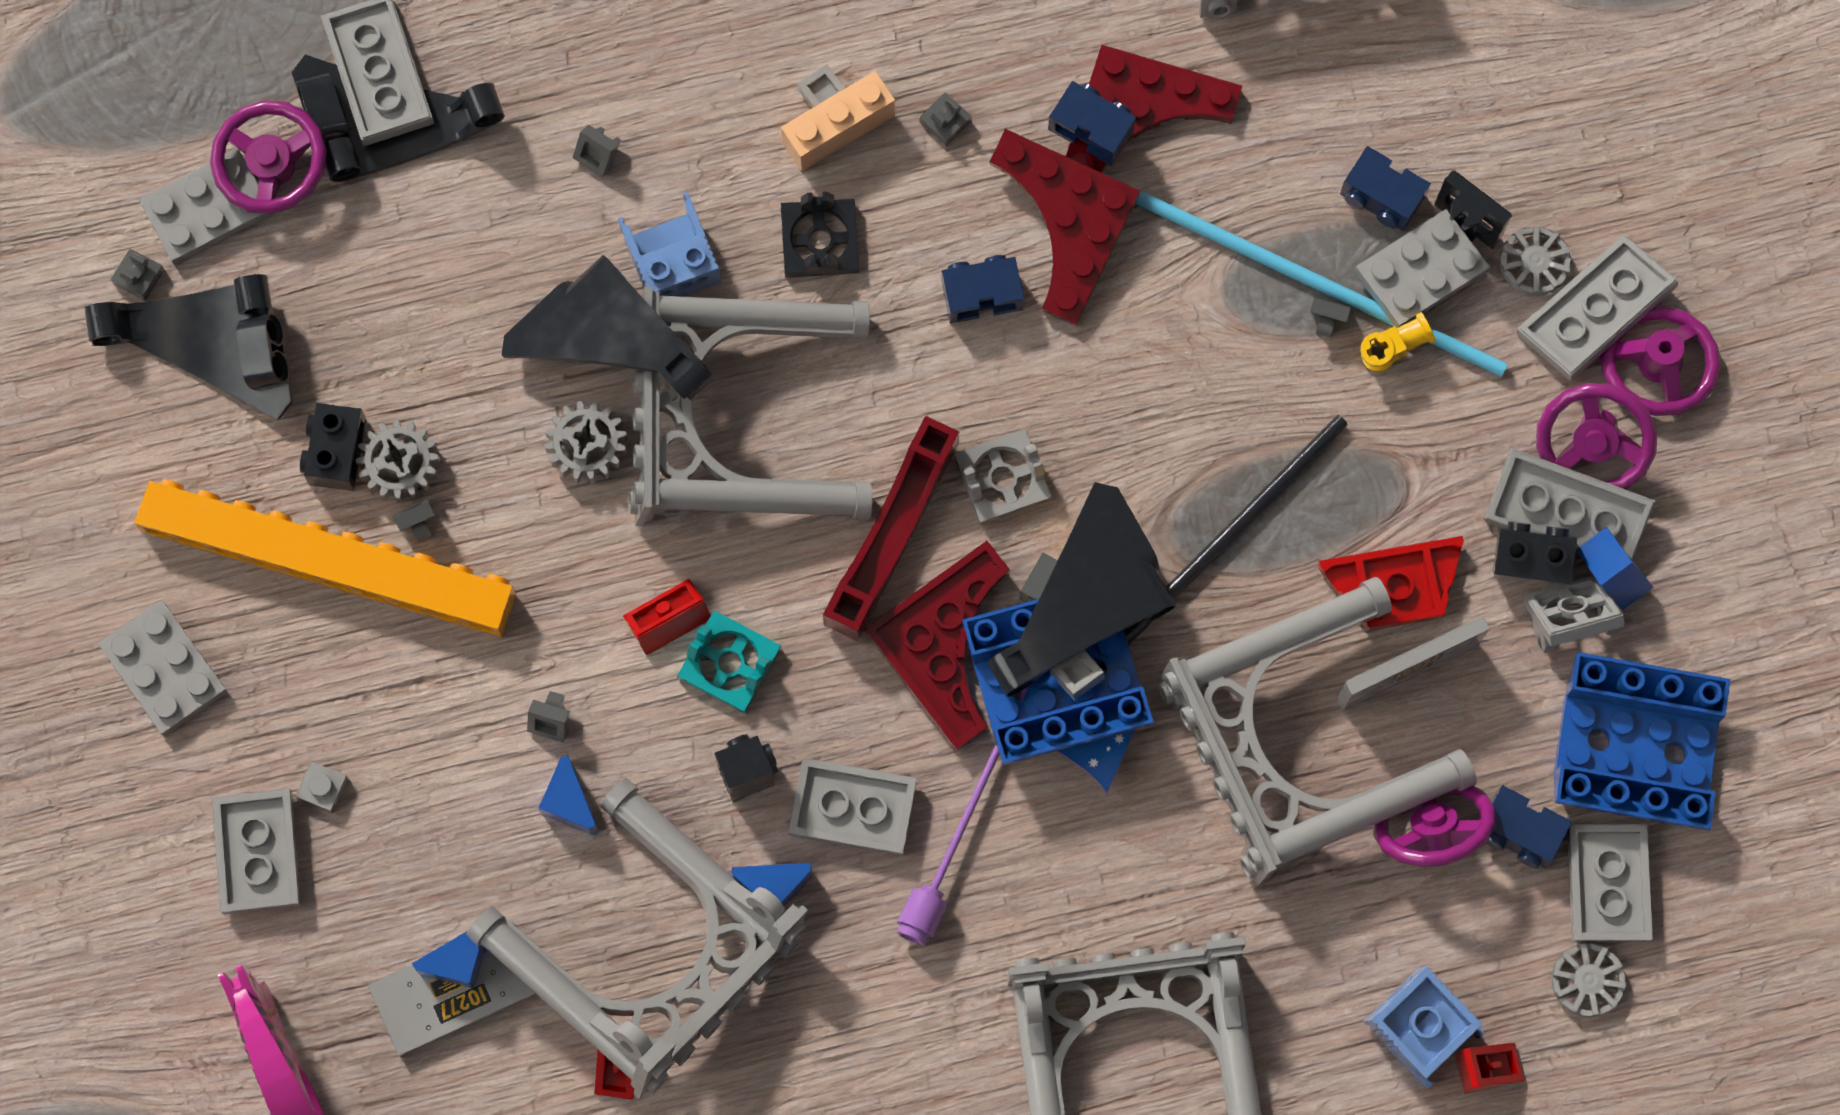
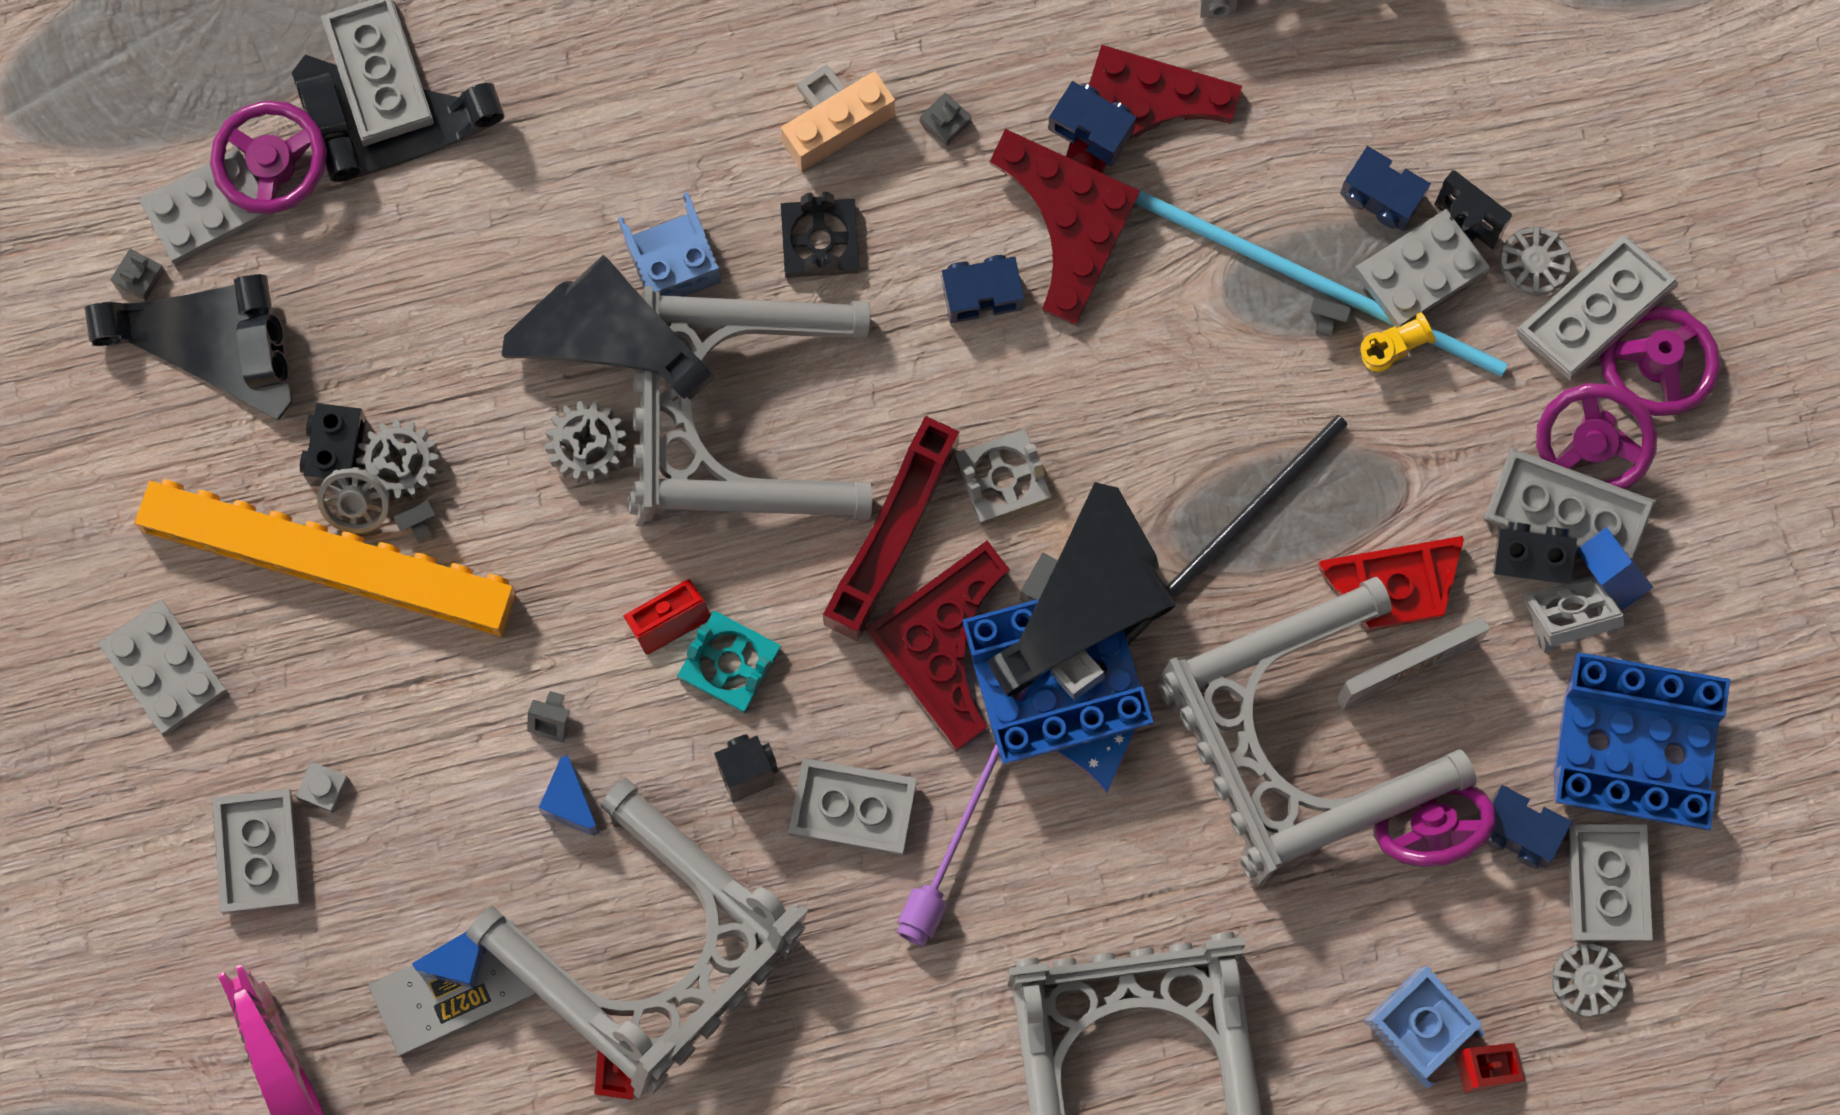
dark grey tile [572,125,620,177] -> none
blue slope [732,863,812,907] -> none
none -> light grey wheel [317,467,390,534]

